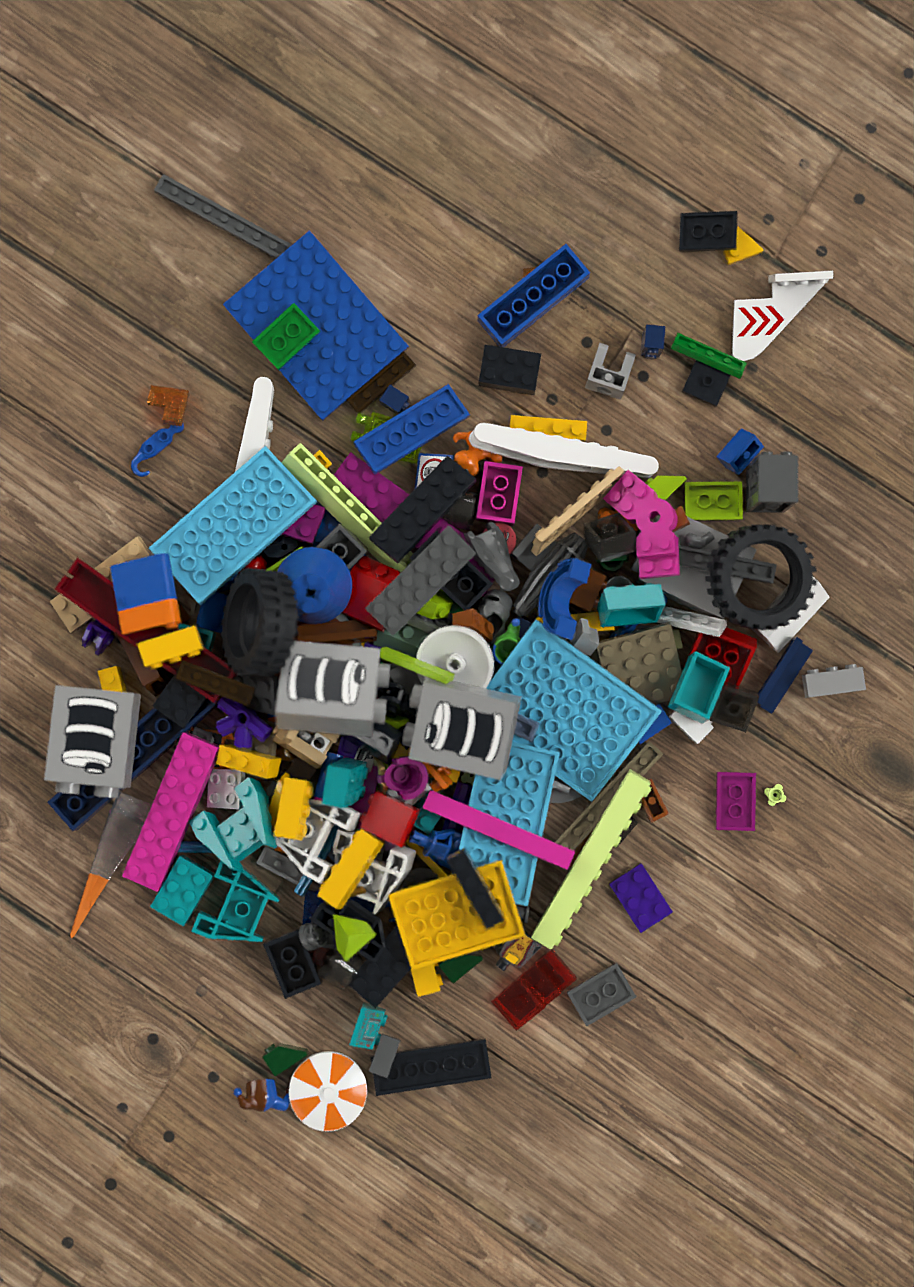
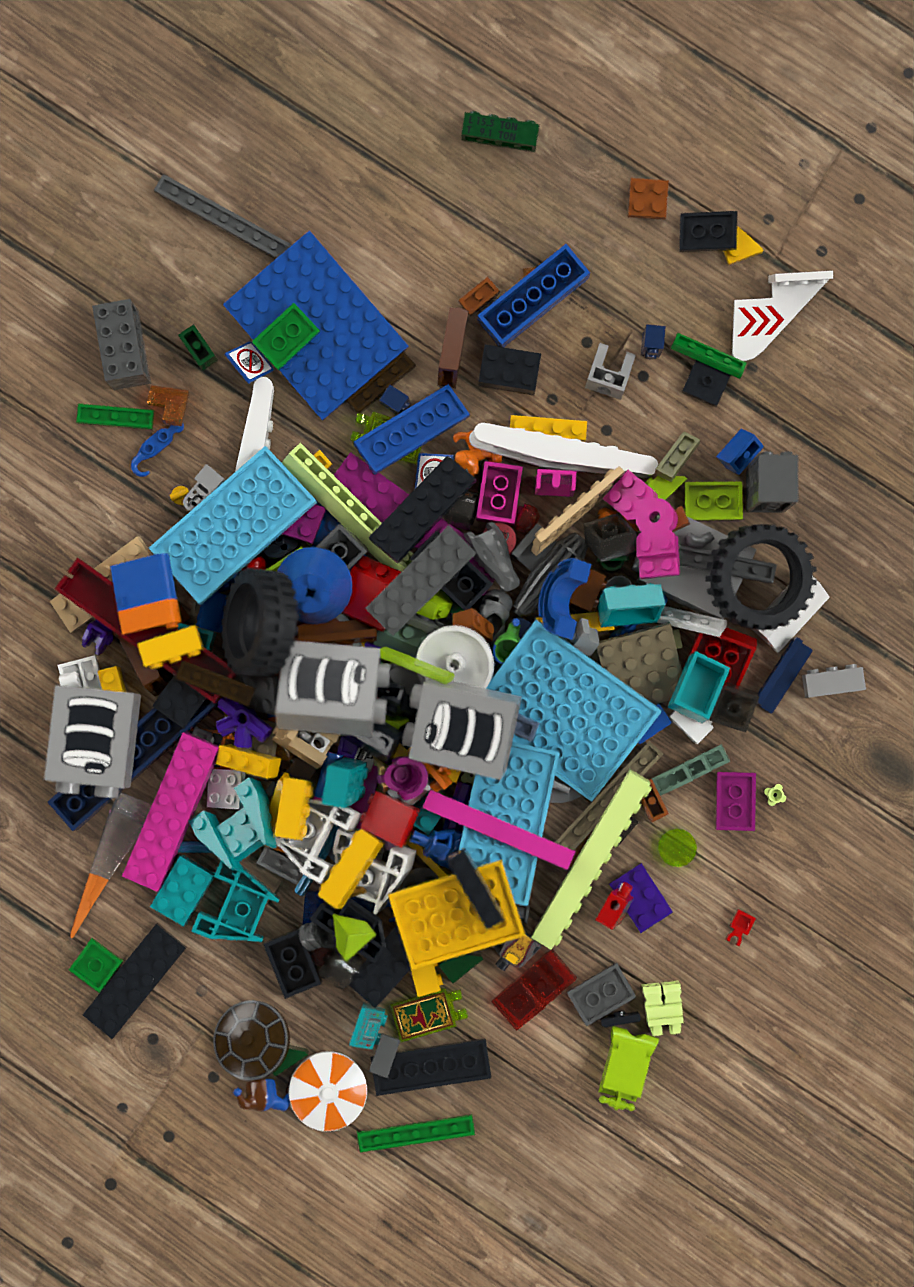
none -> white plate [58,655,102,690]
none -> green plate [68,938,124,993]
none -> green tile [76,404,155,430]
none -> black plate [82,923,187,1039]
none -> dark grey brick [92,299,151,390]
none -> yellow plate [170,486,190,505]
none -> dark green brick [178,324,218,371]
none -> light grey brick [183,464,226,511]
none -> dark brown dish [213,1000,290,1080]
none -> piece [224,341,275,384]
none -> green tile [357,1114,475,1153]
none -> tile [390,988,468,1043]
none -> reddish brown slope [437,307,468,389]
none -> dark orange plate [458,277,500,317]
none -> dark green brick [461,111,540,152]
none -> clear red head [515,503,540,533]
none -> dark pink window [535,469,576,497]
none -> red torso [596,882,634,930]
none -> lime piece [598,1026,659,1111]
none -> black plate [600,1010,641,1028]
none -> dark orange plate [628,178,669,220]
none -> yellowish green hips [641,980,684,1036]
none -> sand green slope [651,744,730,796]
none -> olive plate [655,431,700,482]
none -> clear neon green tile [658,828,697,867]
none -> red plate [726,909,756,947]

